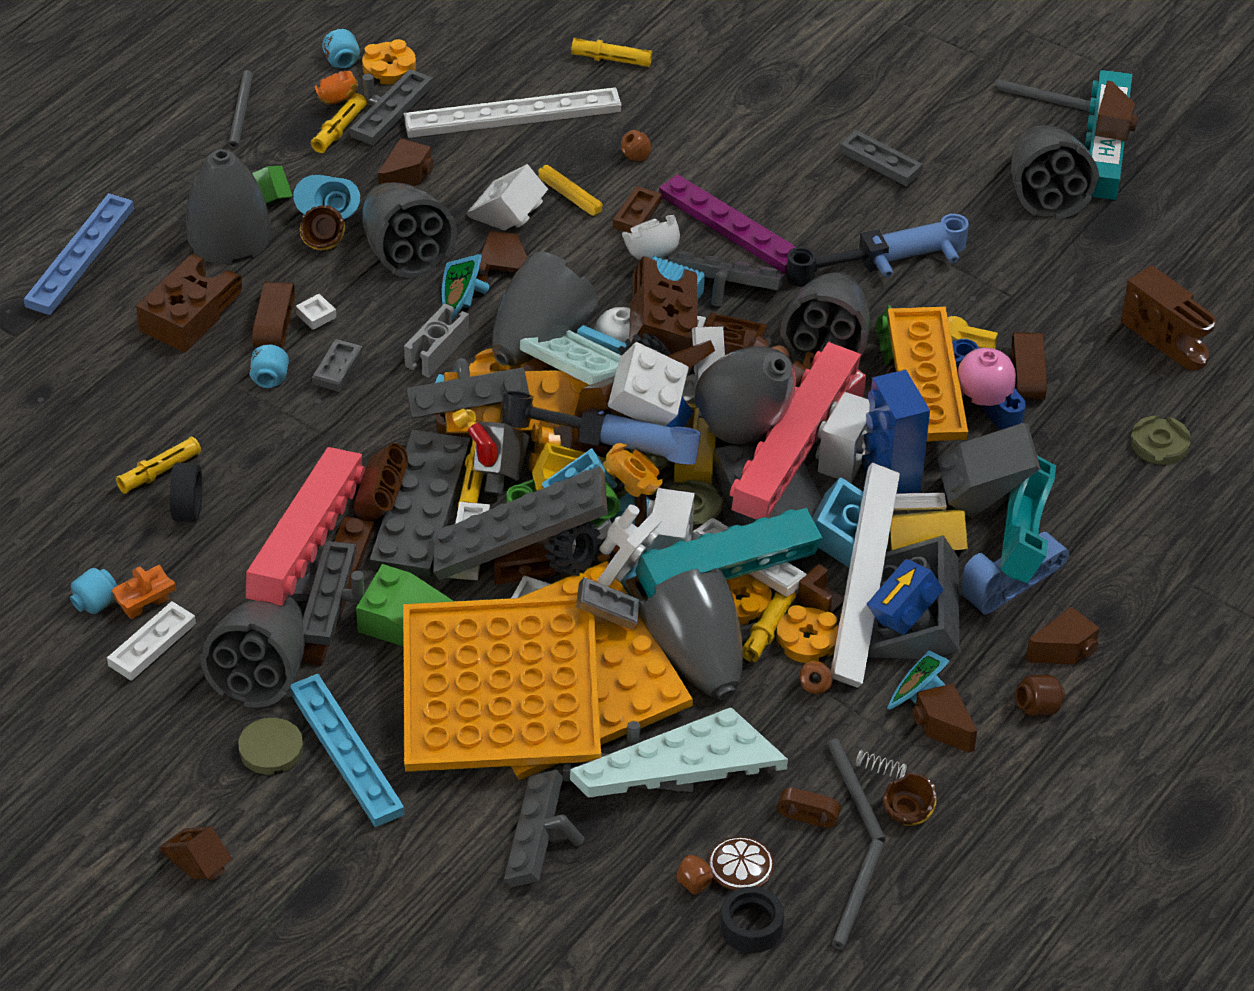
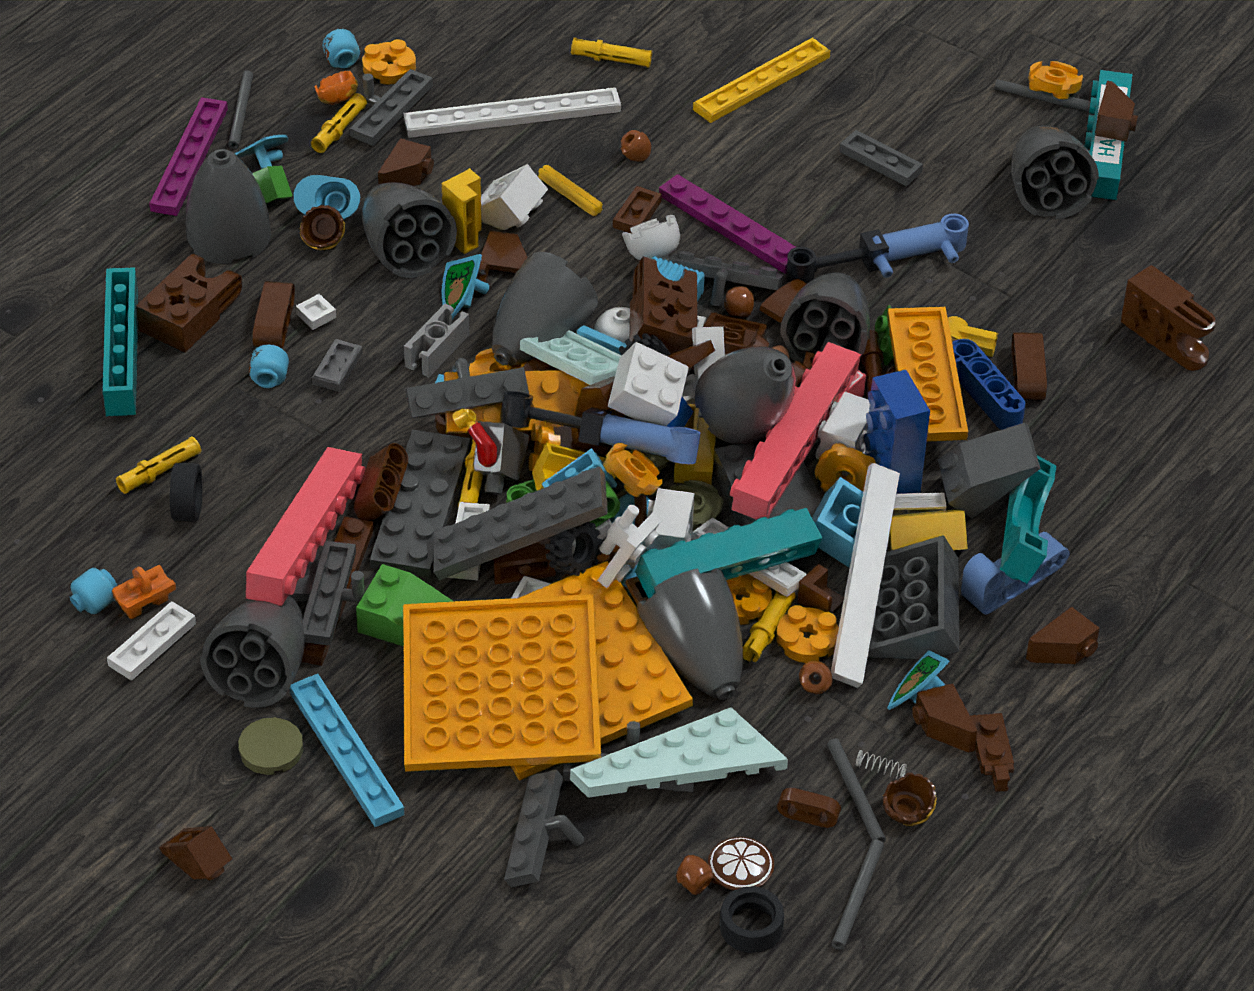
medium blue plate [24,193,134,315] -> none
flat silver plate [576,577,640,630] -> none
blue brick [867,559,944,635] -> none
bright pink cylinder [958,348,1016,406] -> none
reddish brown head [1015,674,1065,717] -> none
olive tile [1130,416,1191,465] -> none
none -> teal brick [103,267,138,416]
none -> magenta plate [149,97,228,216]
none -> medium azure shield [234,135,288,169]
none -> yellow piece [442,169,482,254]
none -> yellow tile [693,37,830,123]
none -> dark orange piece [724,287,754,318]
none -> reddish brown slope [759,279,807,323]
none -> light orange plate [815,443,876,492]
none -> reddish brown pin [861,330,884,392]
none -> reddish brown hinge [970,713,1014,792]
none -> light orange plate [1028,61,1083,99]

